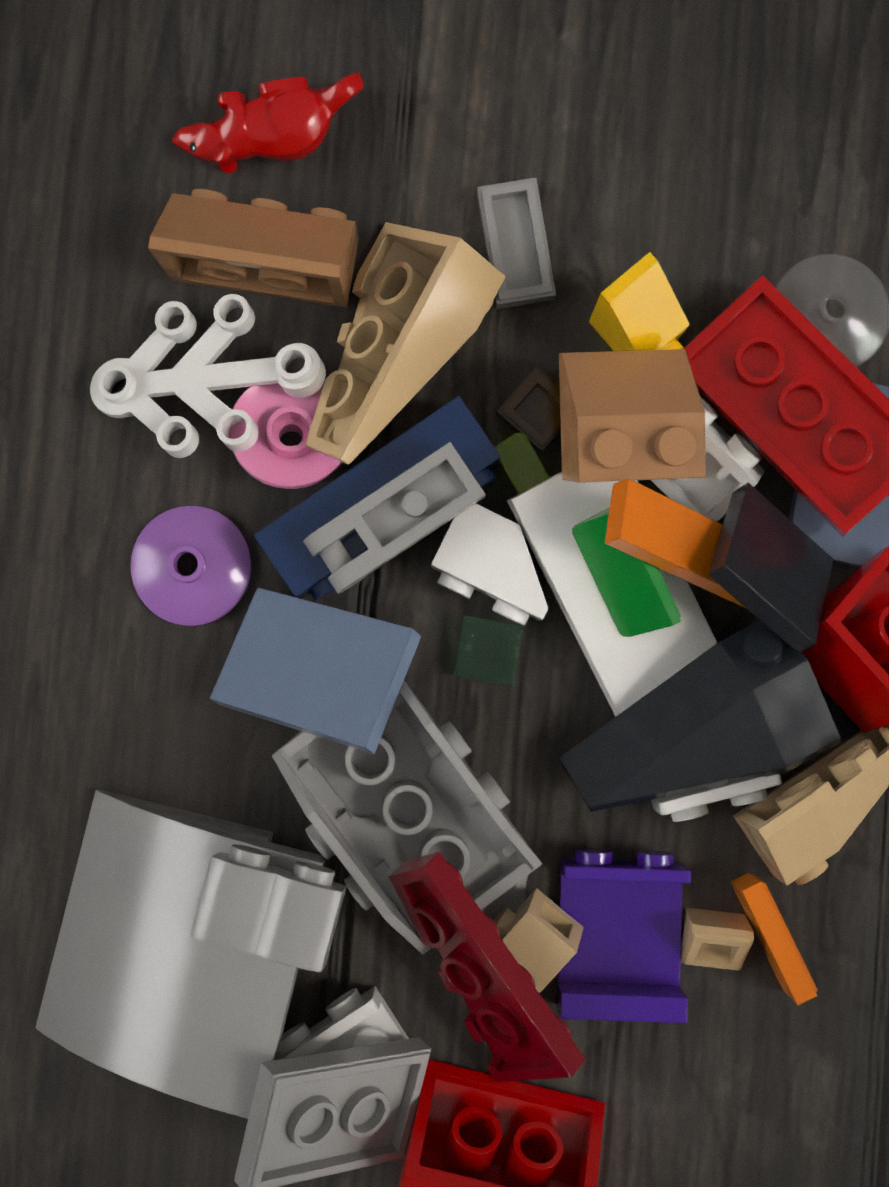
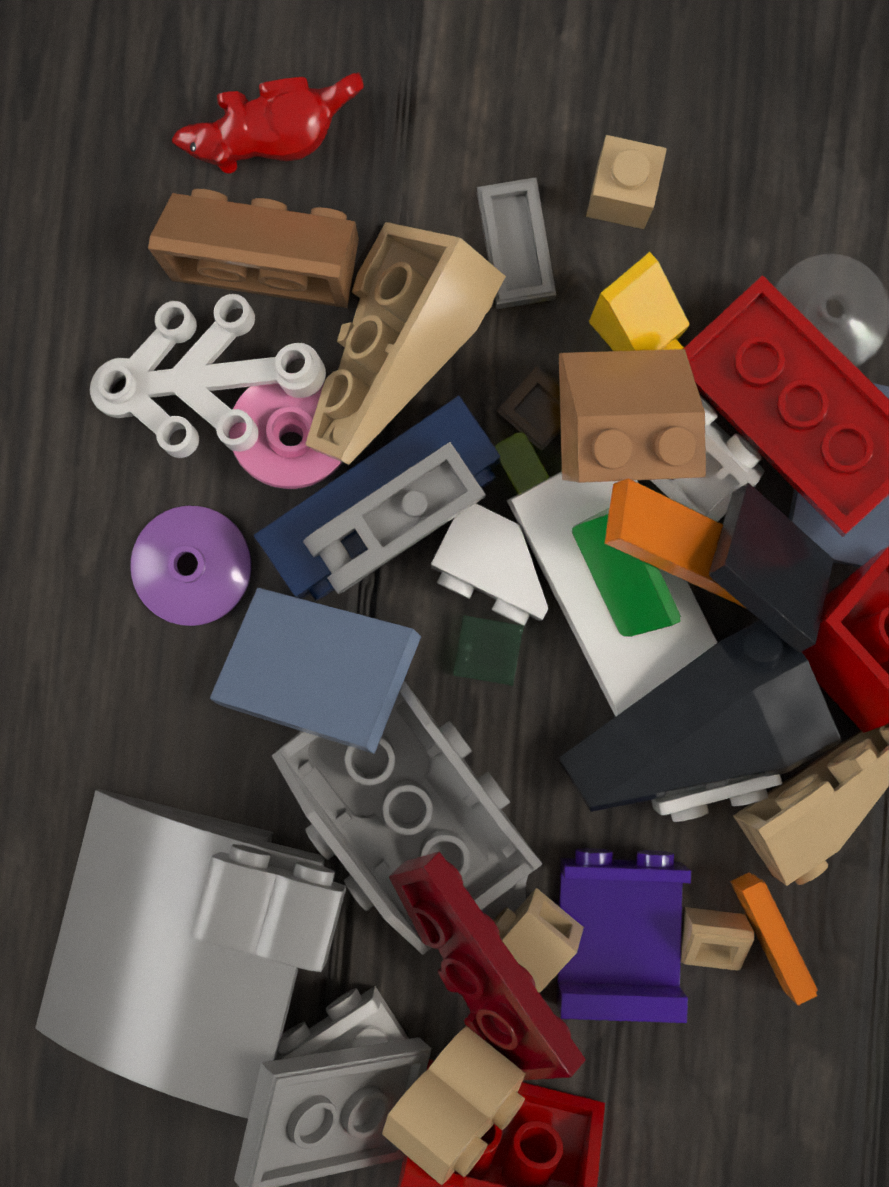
none -> tan brick [382,1026,526,1185]
none -> tan brick [586,135,667,229]

